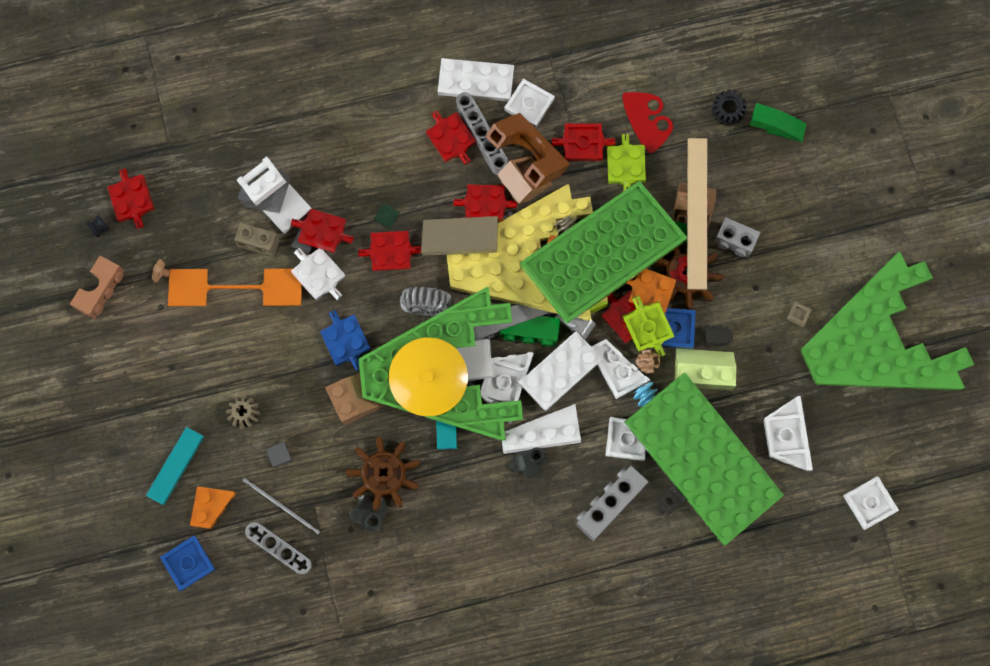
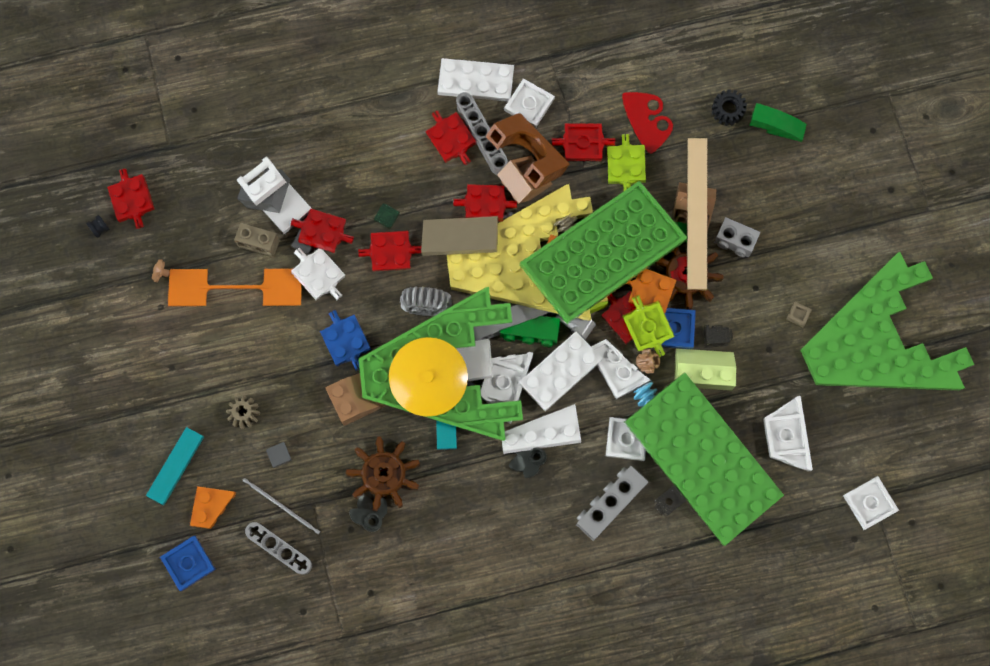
nougat arch [70,256,124,319] -> none

